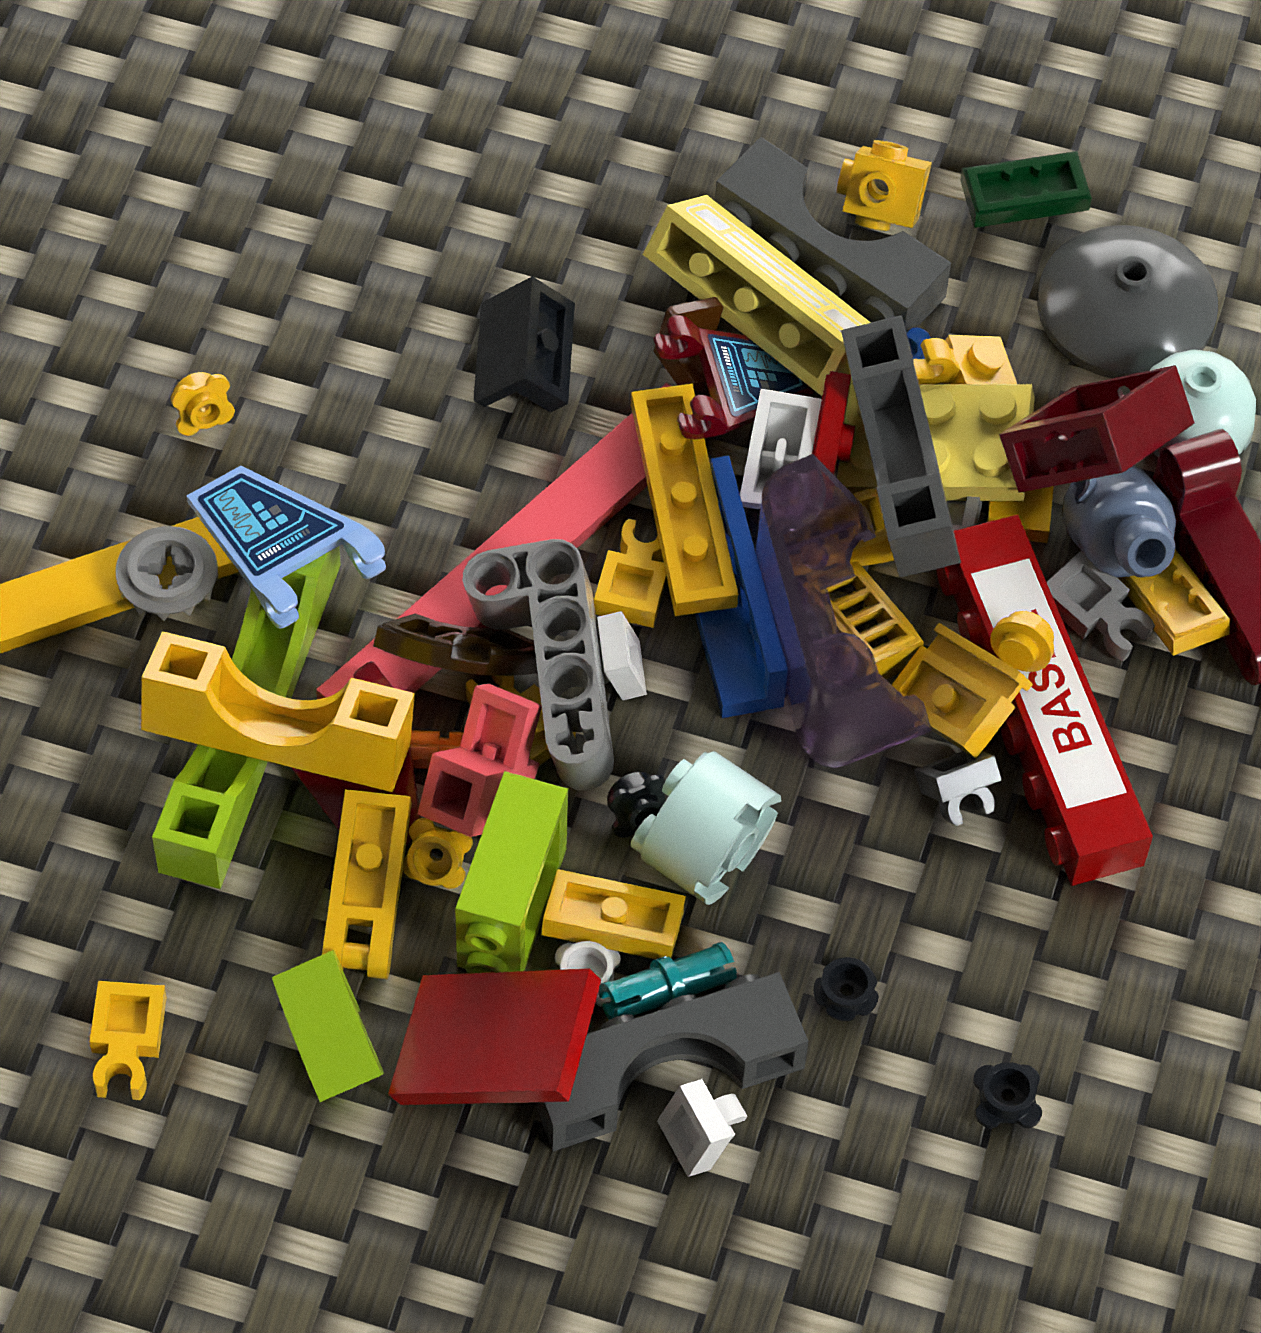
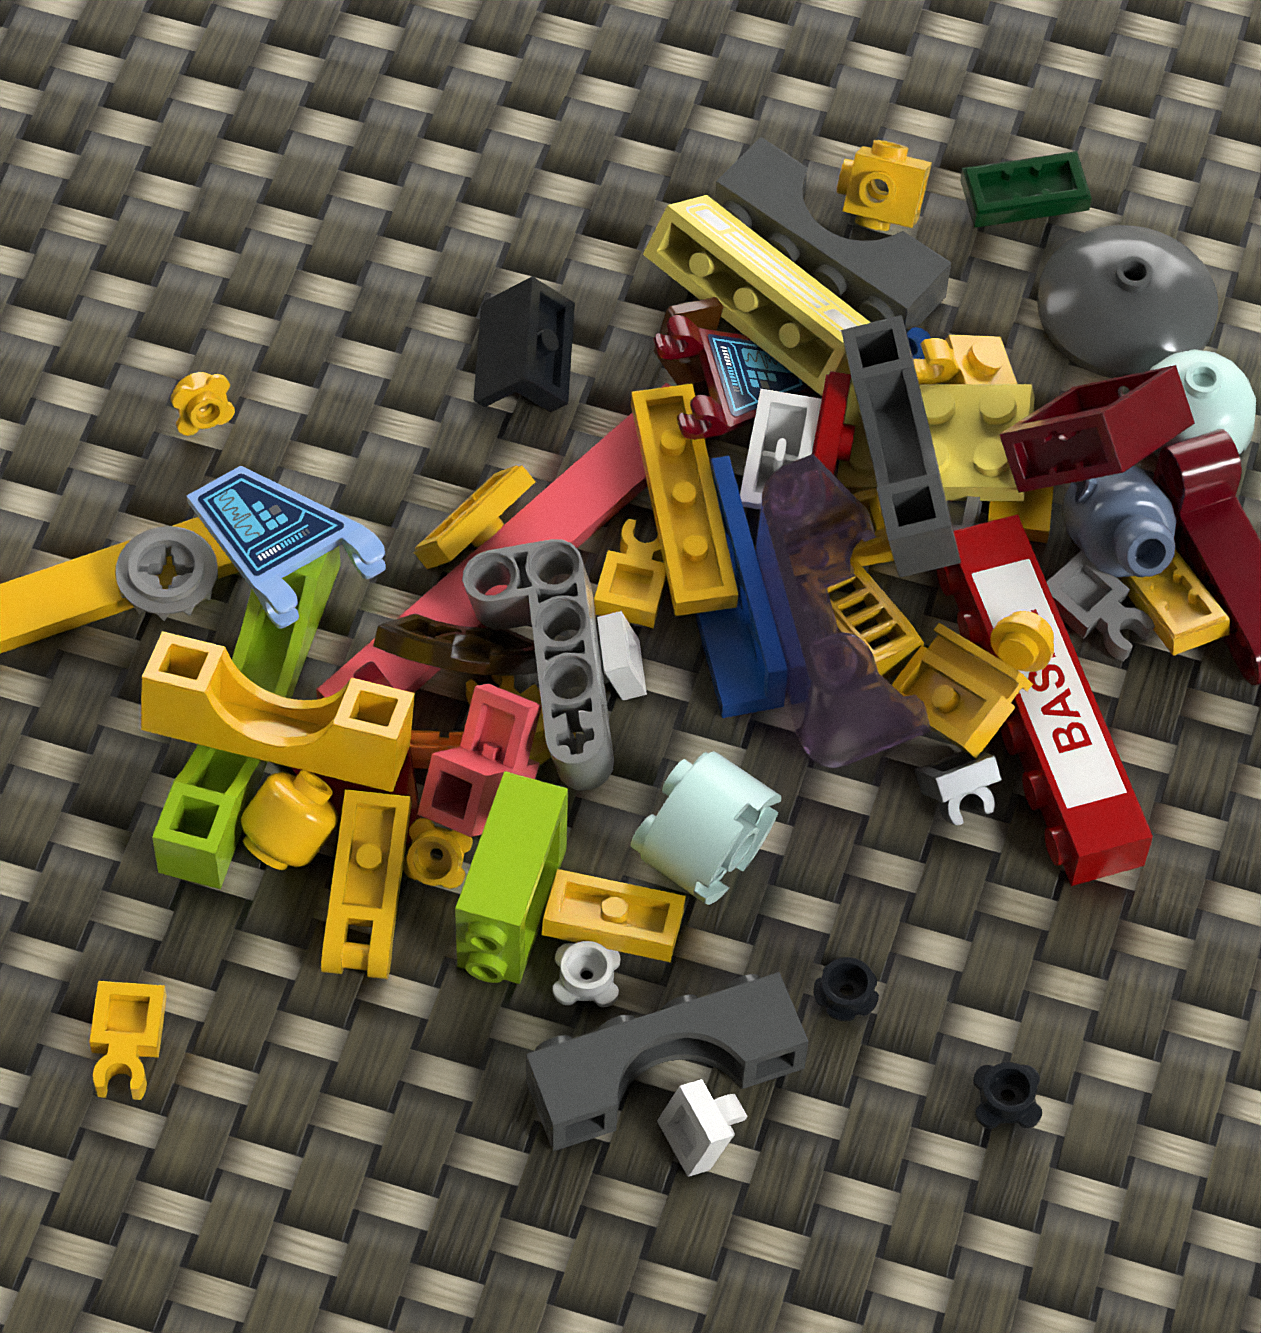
lime slope [272,950,385,1102] -> none
red tile [388,968,601,1105] -> none
teal pin [599,942,737,1020] -> none
black plate [607,772,666,838] -> none
none -> yellow head [240,770,339,870]
none -> yellow plate [413,465,536,569]

